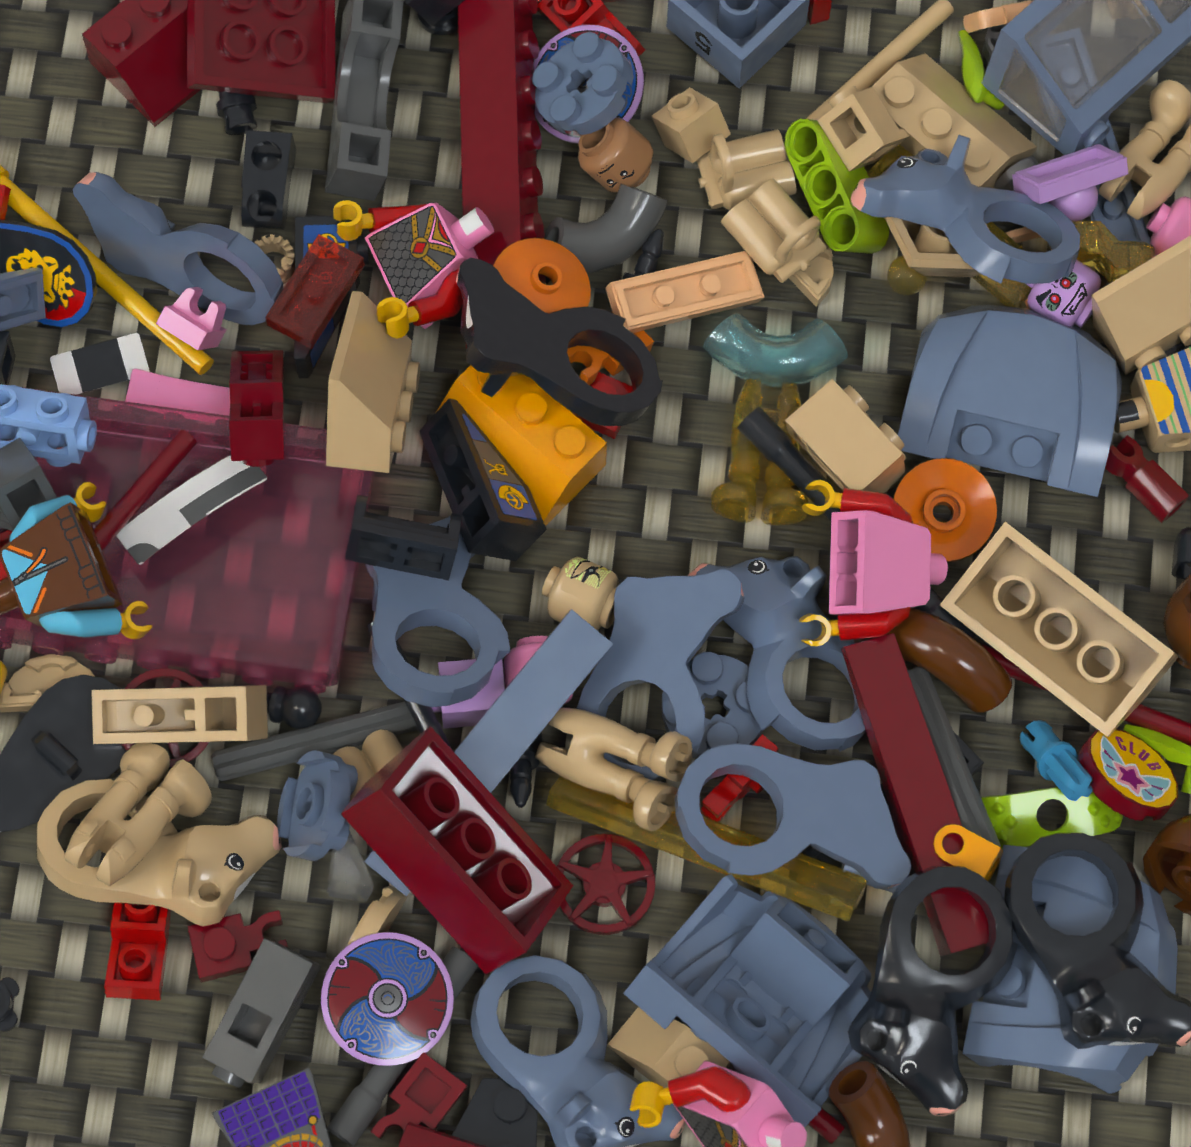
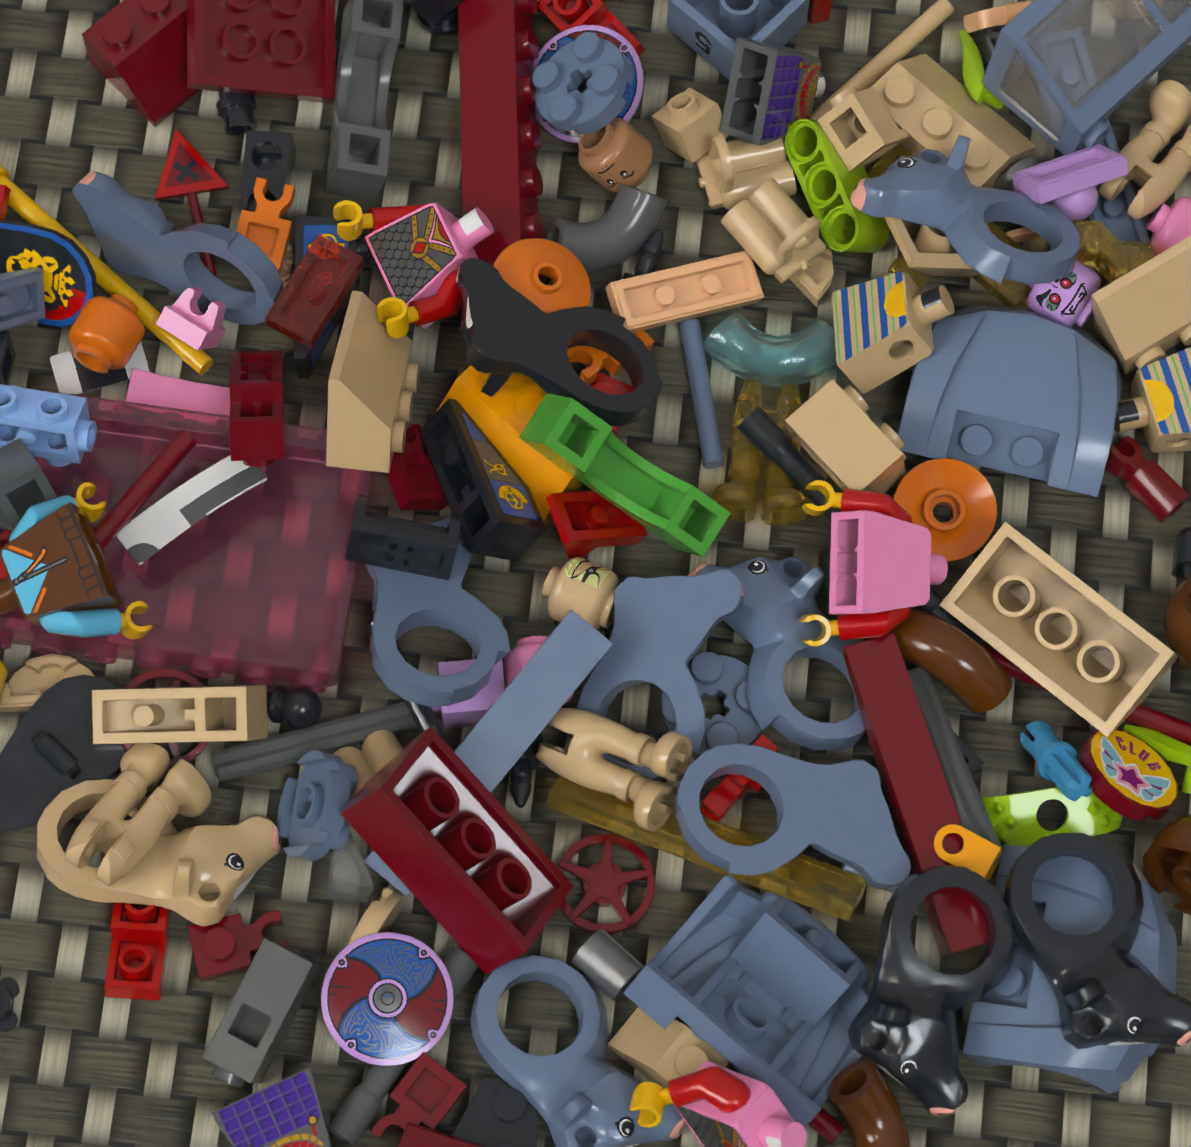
none -> orange head [68,294,145,373]
none -> piece [155,129,229,276]
none -> orange plate [236,177,296,275]
none -> dark red plate [386,424,449,511]
none -> bright green arch [519,393,731,557]
none -> red slope [546,491,647,560]
none -> flat silver piece [571,929,645,1001]
none -> sand blue bar [680,319,724,469]
none -> dark grey torso [720,37,825,145]
none -> tan torso [832,272,954,394]

